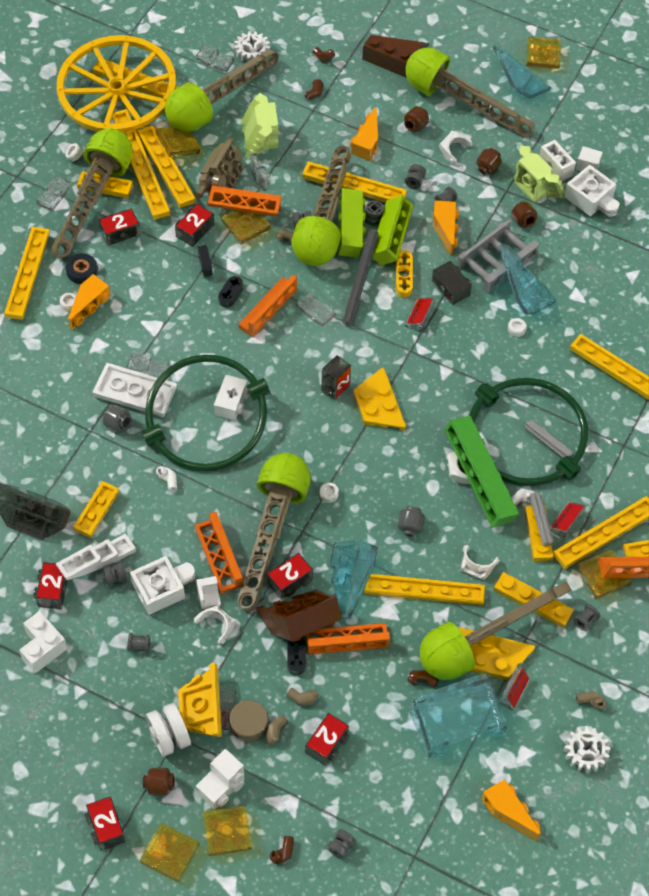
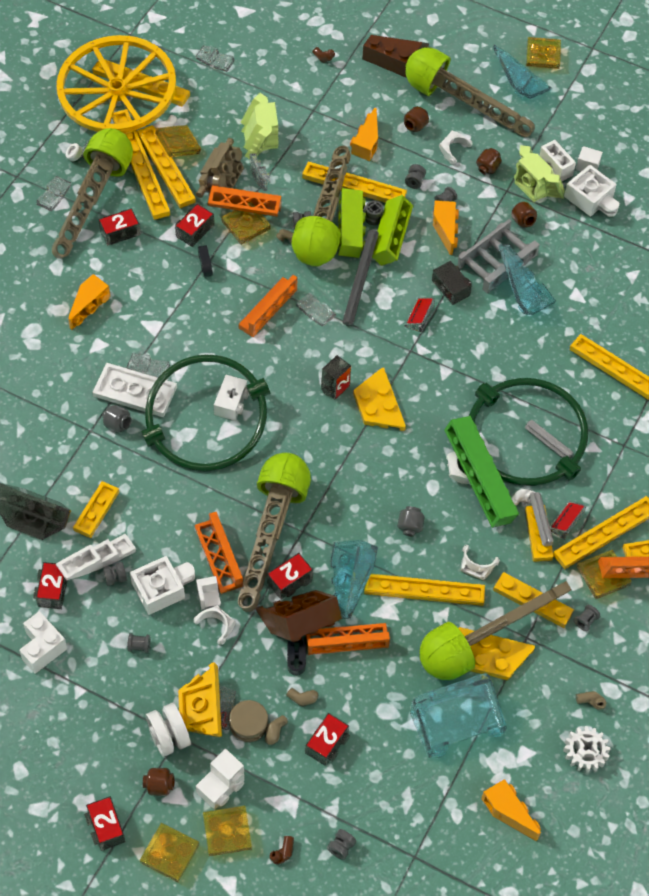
yellow plate [4,227,50,320] -> none
white tile [60,293,76,311] -> none
black bush [65,253,98,284] -> none
yellow plate [77,171,133,199] -> none
white arm [156,466,178,492] -> none
piece [165,49,279,132] -> none
black beam [218,276,243,308] -> none
white gear [234,31,270,62] -> none
reddish brown arm [304,79,324,100] -> none
white tile [319,483,339,503] -> none
yellow beam [396,250,413,298] -> none
reddish brown arm [407,670,439,688] -> none
slope [500,663,530,711] -> none
white tile [508,318,527,337] -> none

